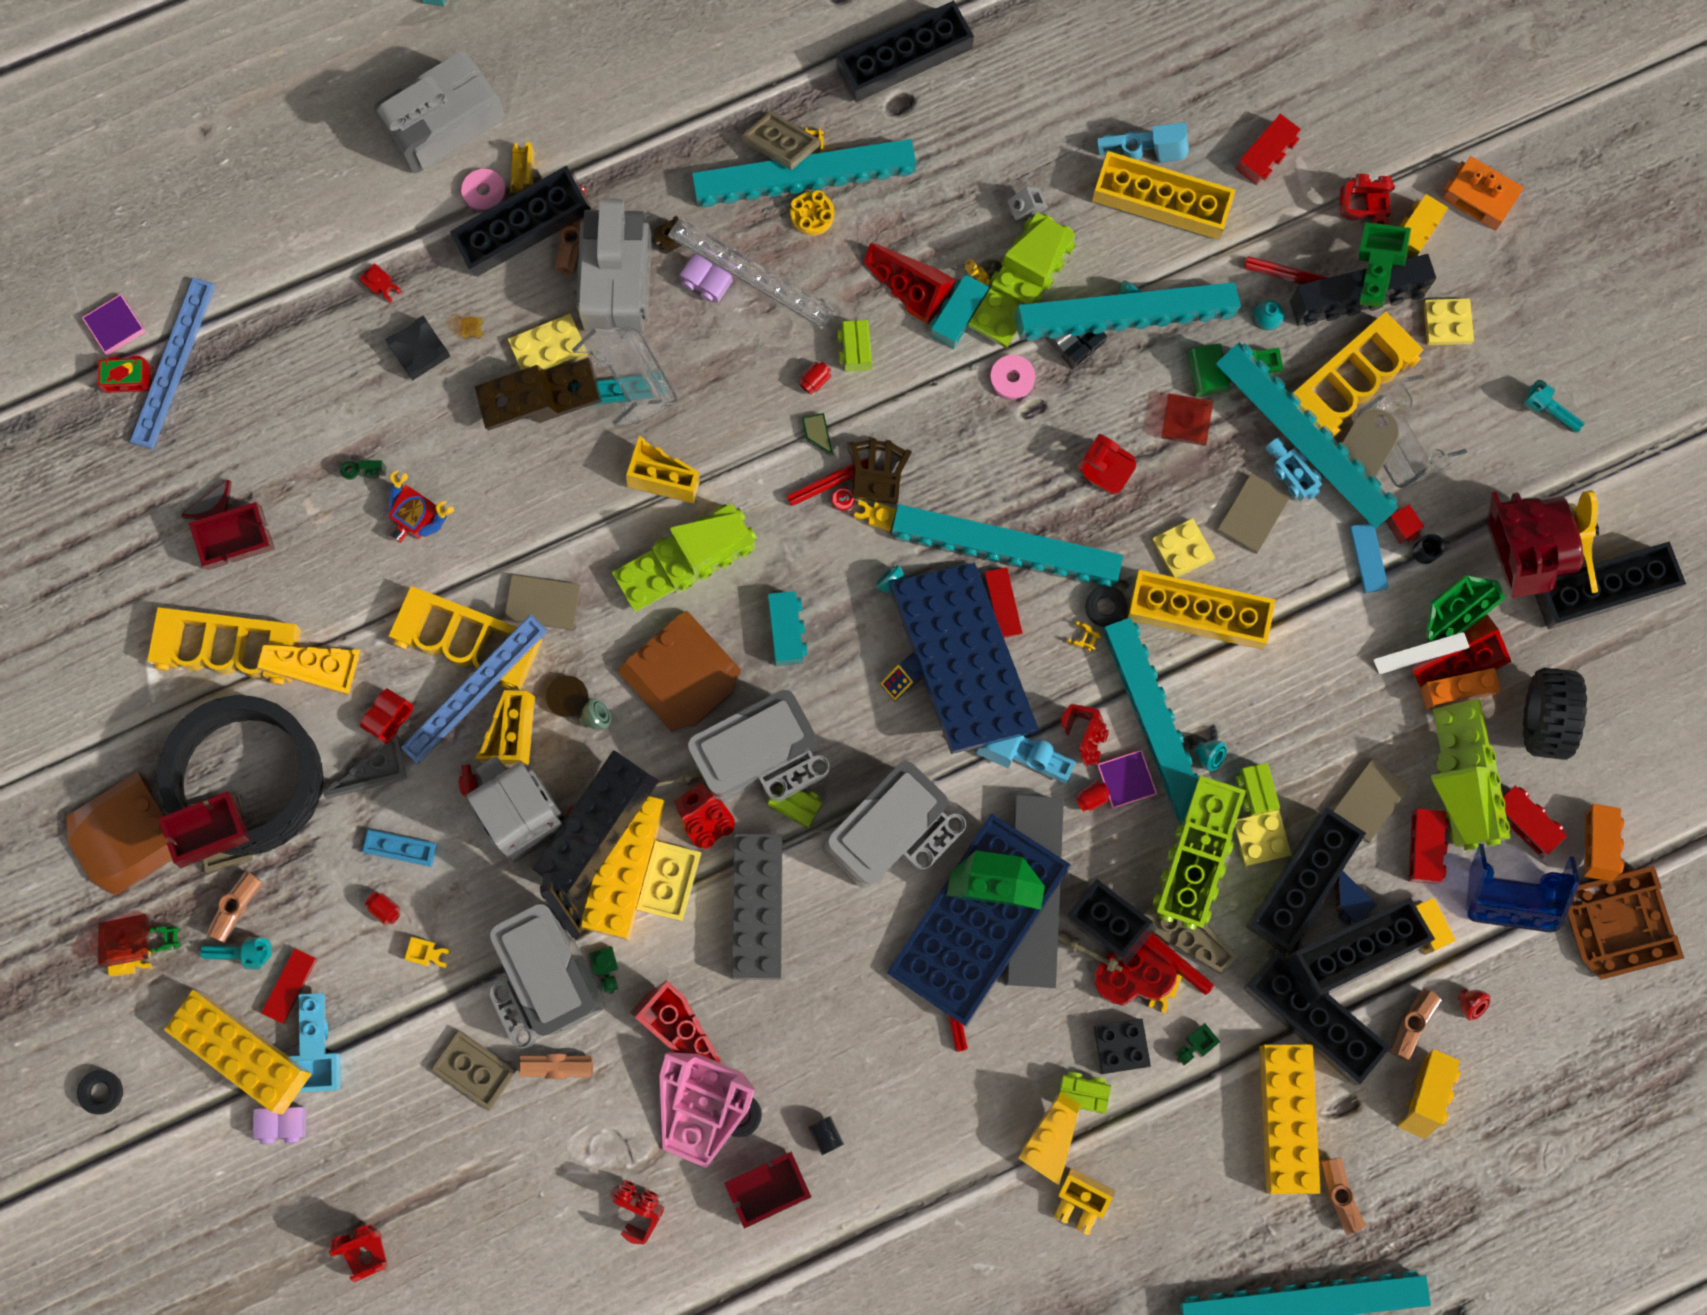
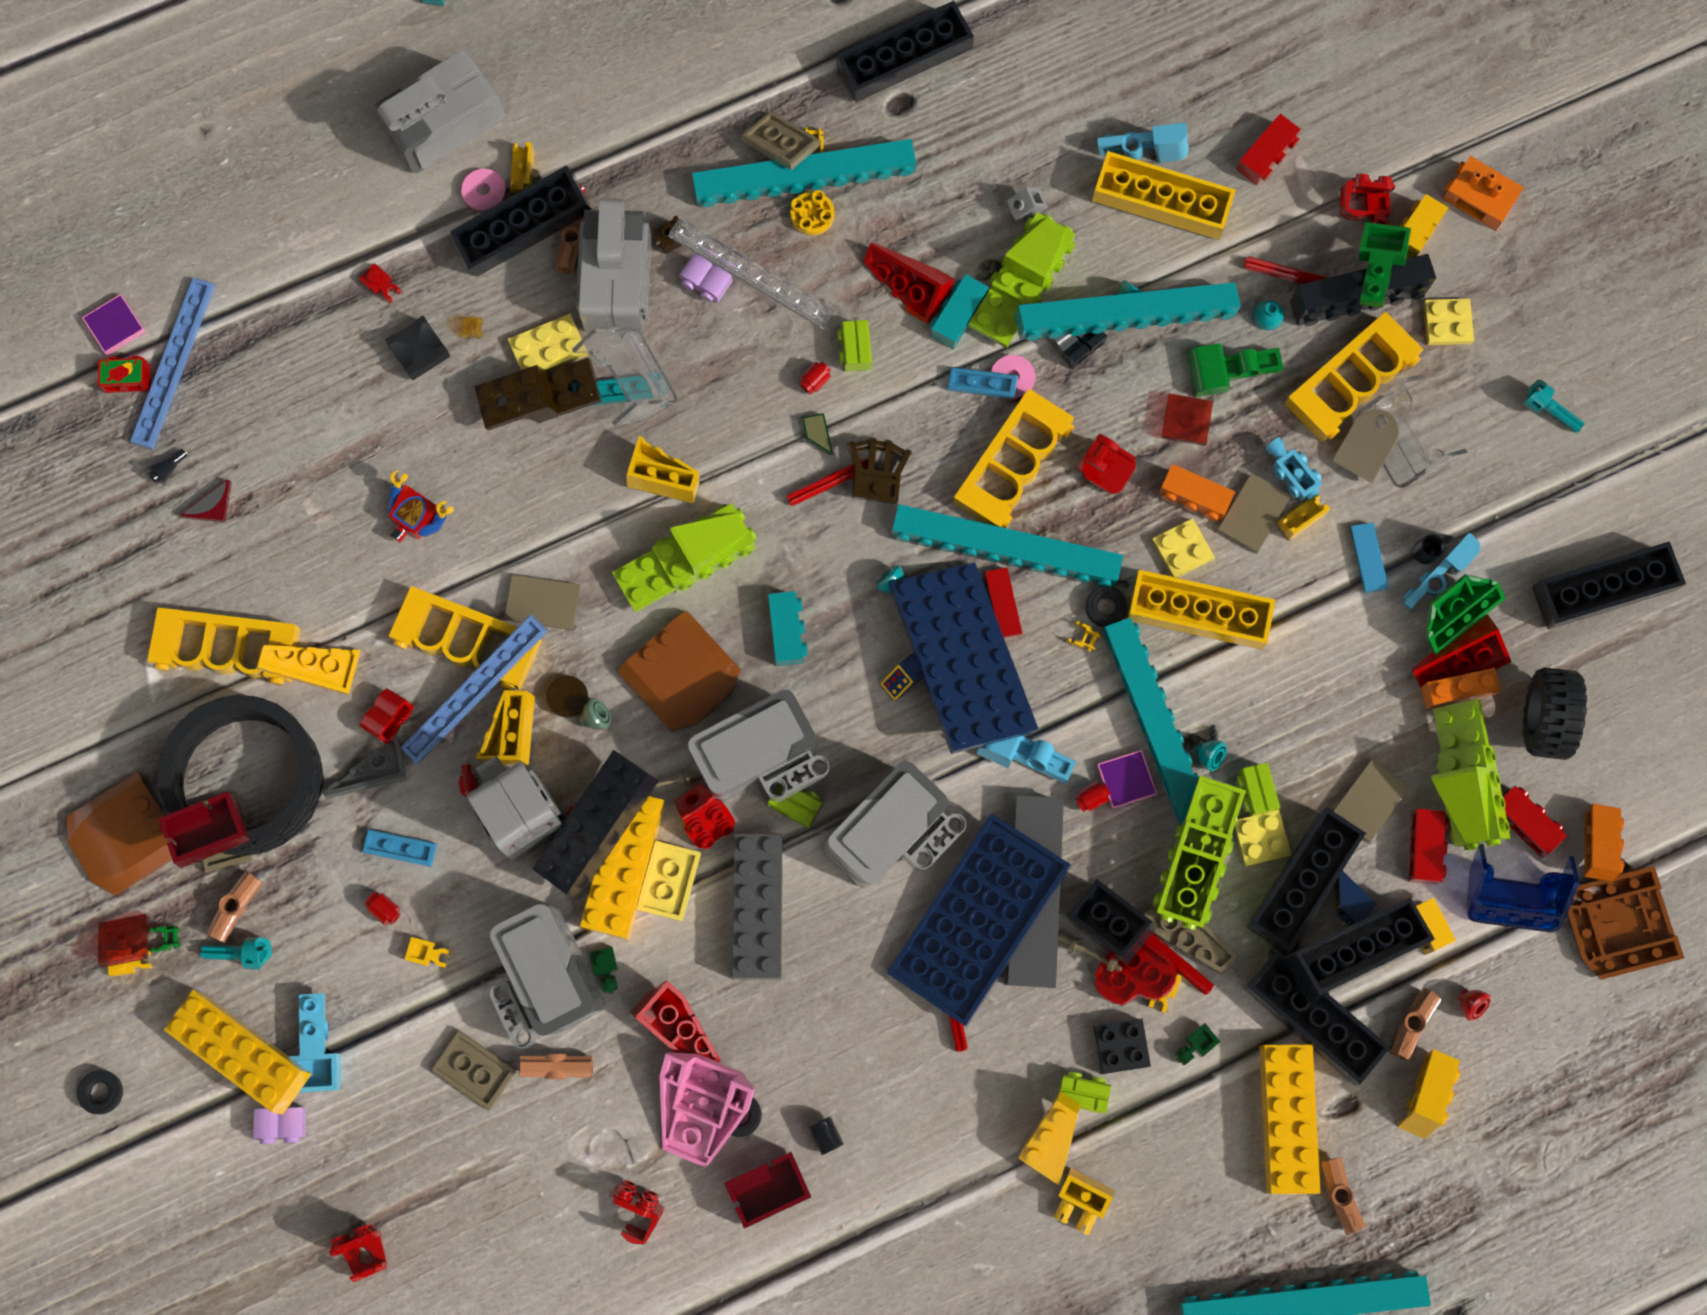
dark red piece [189,502,275,570] -> none
red tile [261,948,317,1024] -> none
dark green plate [340,460,386,480] -> none
black plate [540,872,583,938] -> none
red tile [832,488,855,512] -> none
yellow plate [854,500,897,532] -> none
green wedge [947,851,1045,910] -> none
yellow piece [965,259,990,286] -> none
red piece [1061,704,1109,766] -> none
teal brick [1216,342,1399,529] -> none
white sticker [1374,632,1469,674] -> none
red brick [1385,504,1424,544] -> none
dark red brick [1487,490,1599,598] -> none
none -> black cone [147,449,188,485]
none -> dark azure tile [947,367,1018,399]
none -> yellow fence [953,389,1075,528]
none -> orange brick [1158,464,1235,522]
none -> yellow hinge [1275,495,1330,540]
none -> medium azure plate [1402,533,1480,610]

